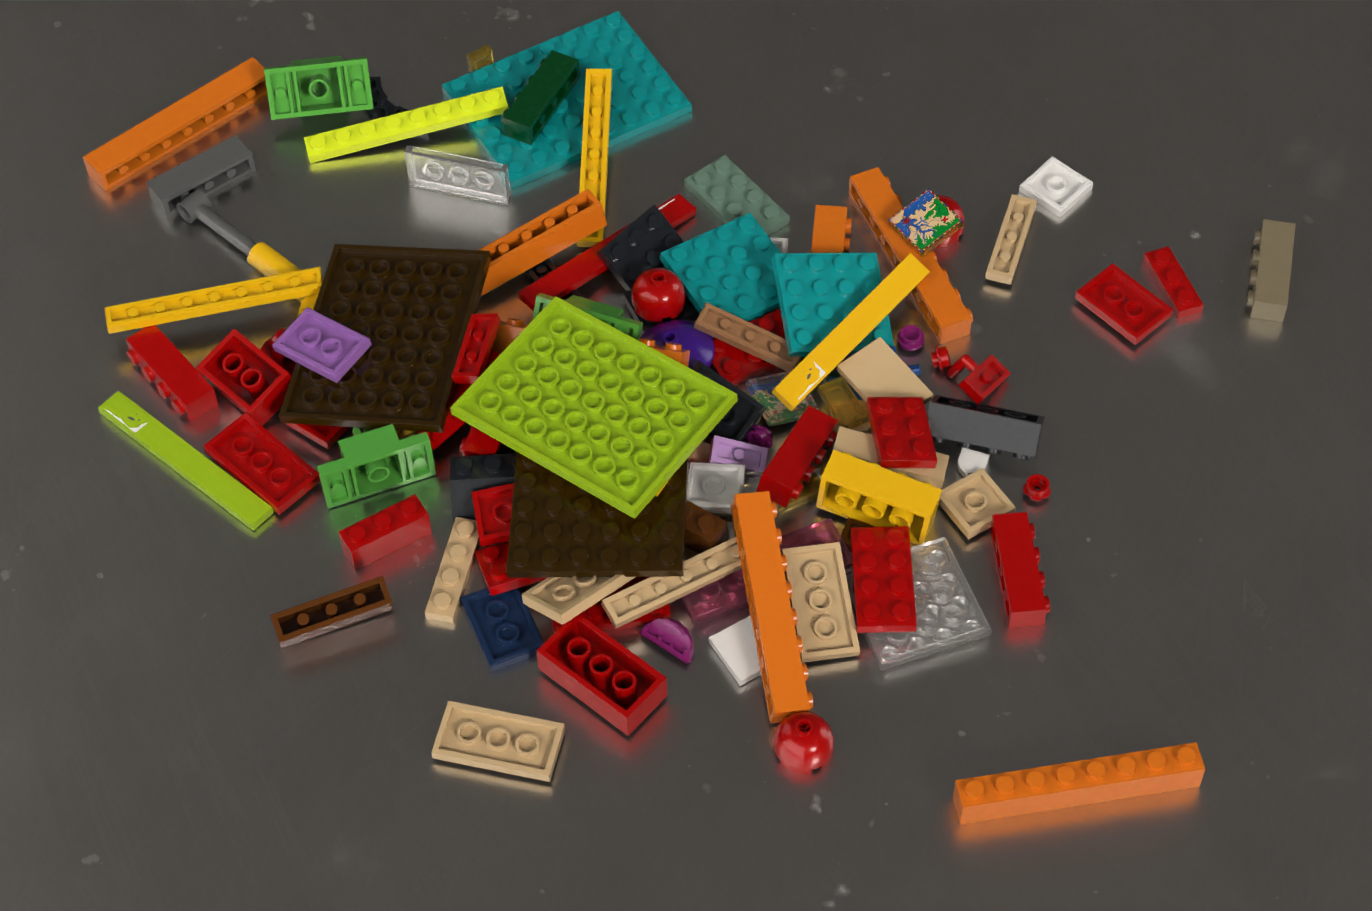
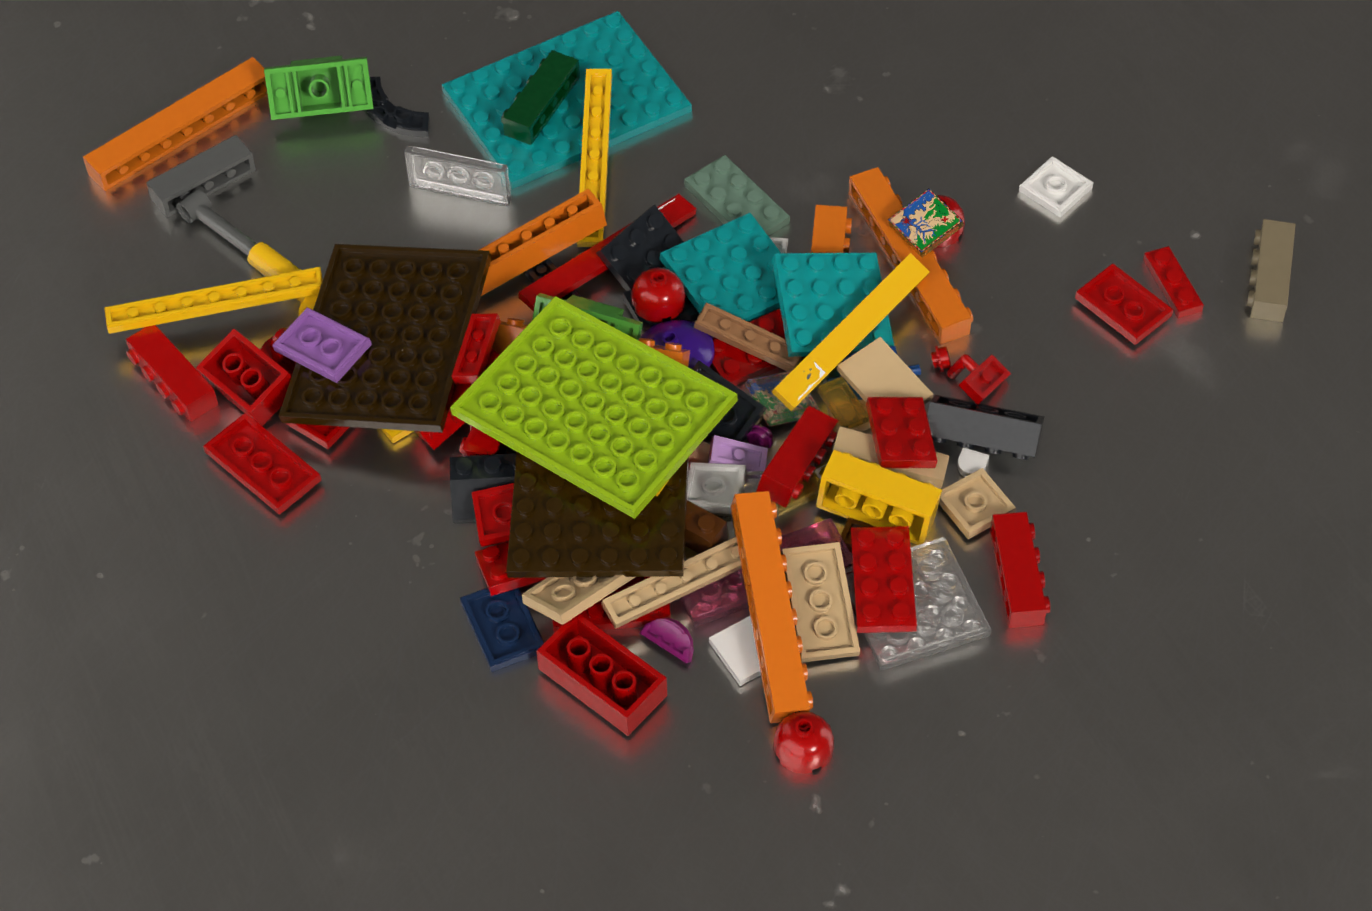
lime tile [98,391,274,531] -> none
reddish brown brick [270,576,394,649] -> none
neon yellow plate [304,86,509,164] -> none
bright green brick [317,424,436,509] -> none
red brick [338,494,432,571] -> none
tan plate [425,517,480,623] -> none
tan plate [431,701,565,782] -> none
clear yellow tile [466,44,494,73] -> none
magenta plate [897,325,924,351] -> none
orange brick [953,742,1205,825] -> none
tan plate [985,194,1038,285] -> none
red plate [1023,474,1051,501] -> none

